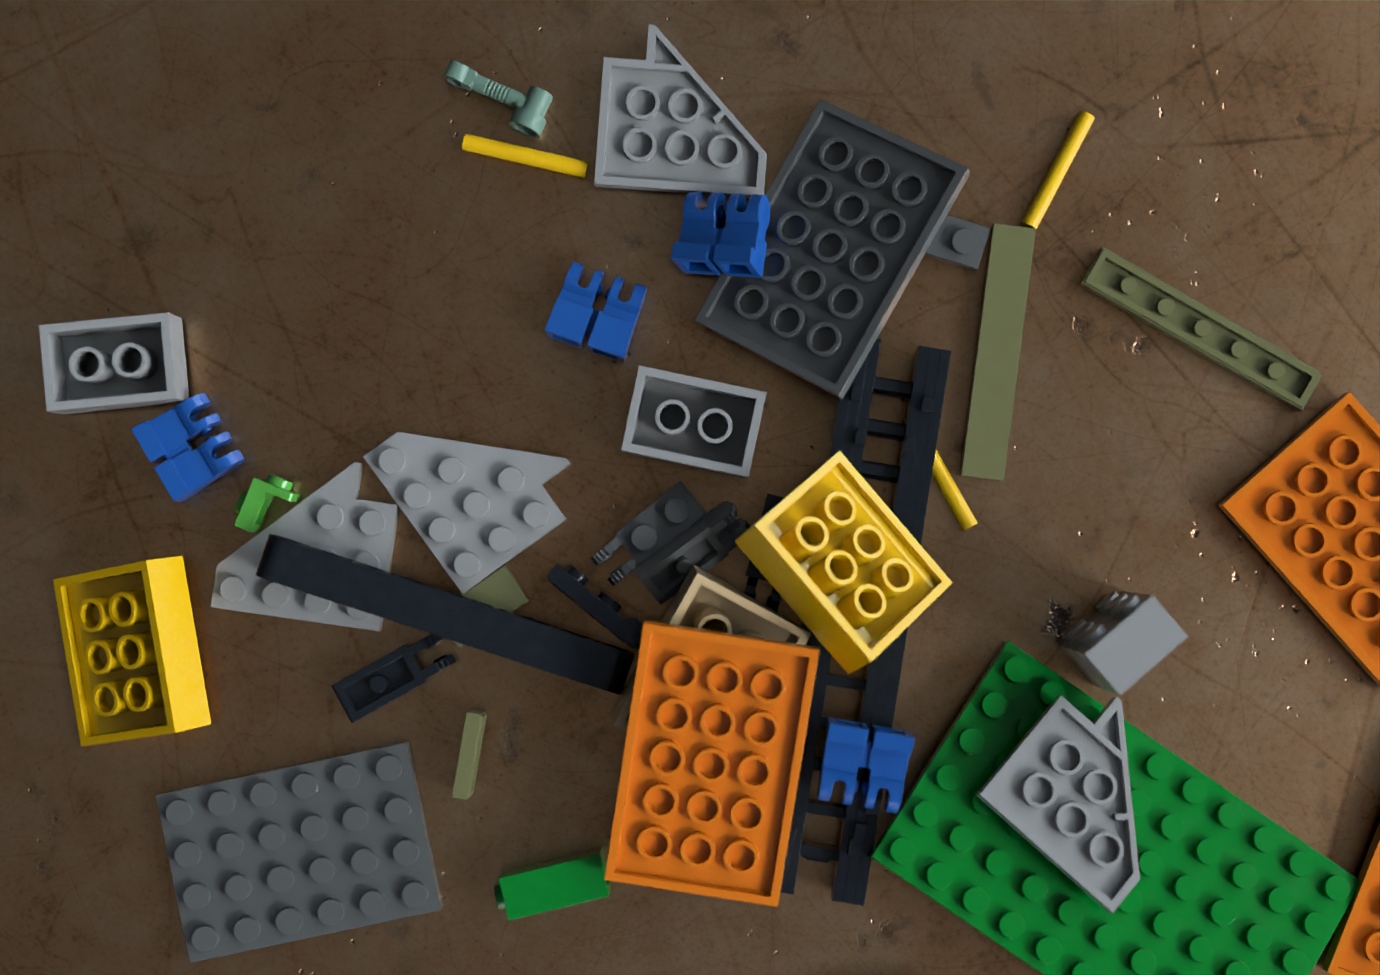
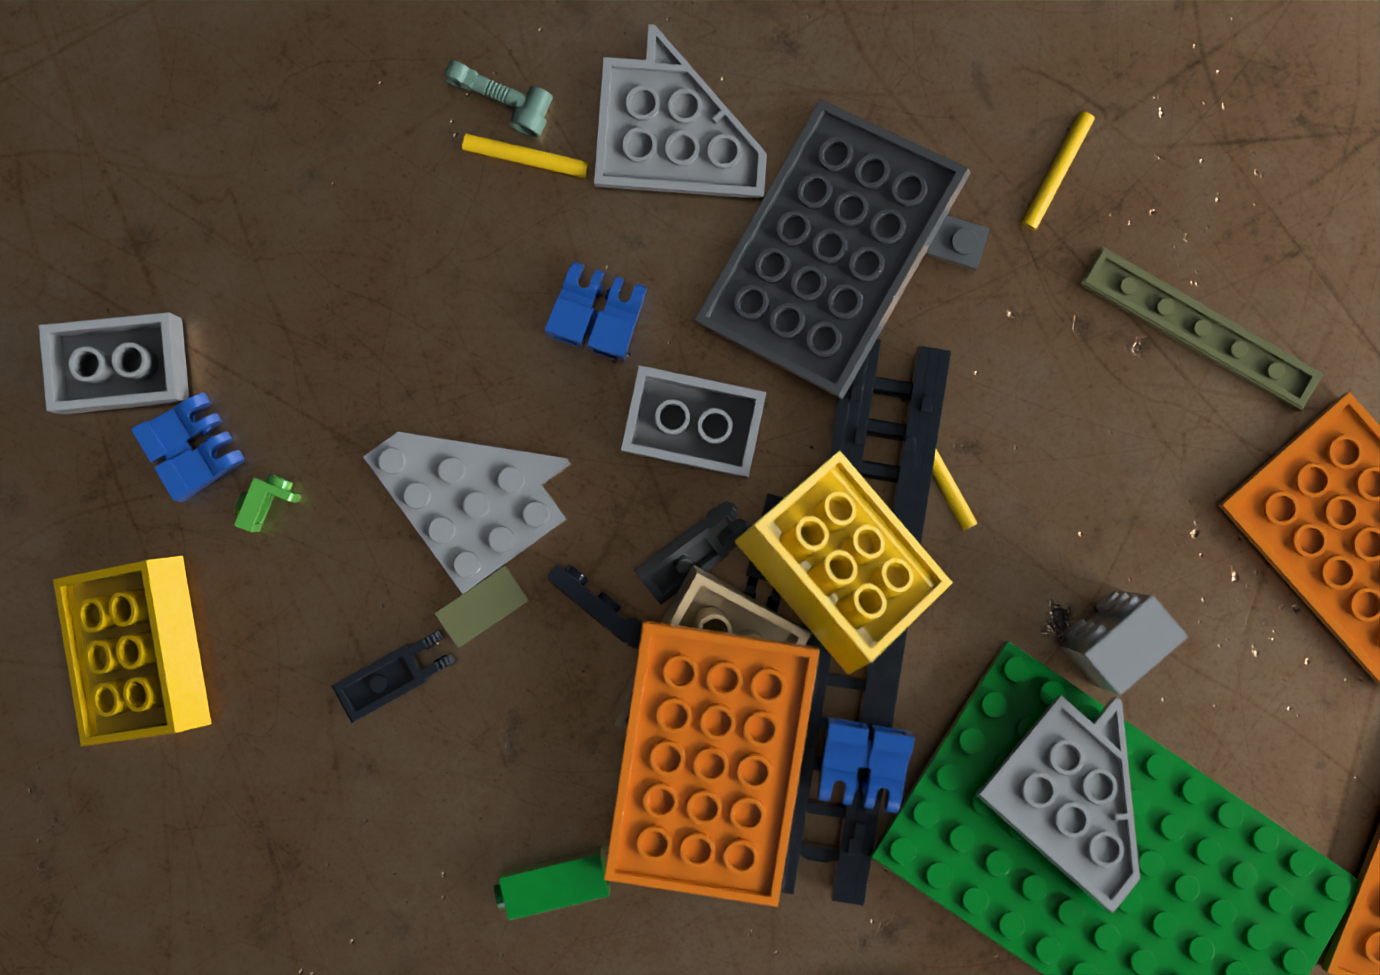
dark grey plate [156,741,443,963] -> none
light grey wing [210,462,400,631] -> none
black beam [255,533,635,695] -> none
olive tile [452,708,487,800] -> none
dark grey hinge [590,481,707,586] -> none
blue legs [670,191,770,278] -> none
olive tile [959,223,1036,481] -> none

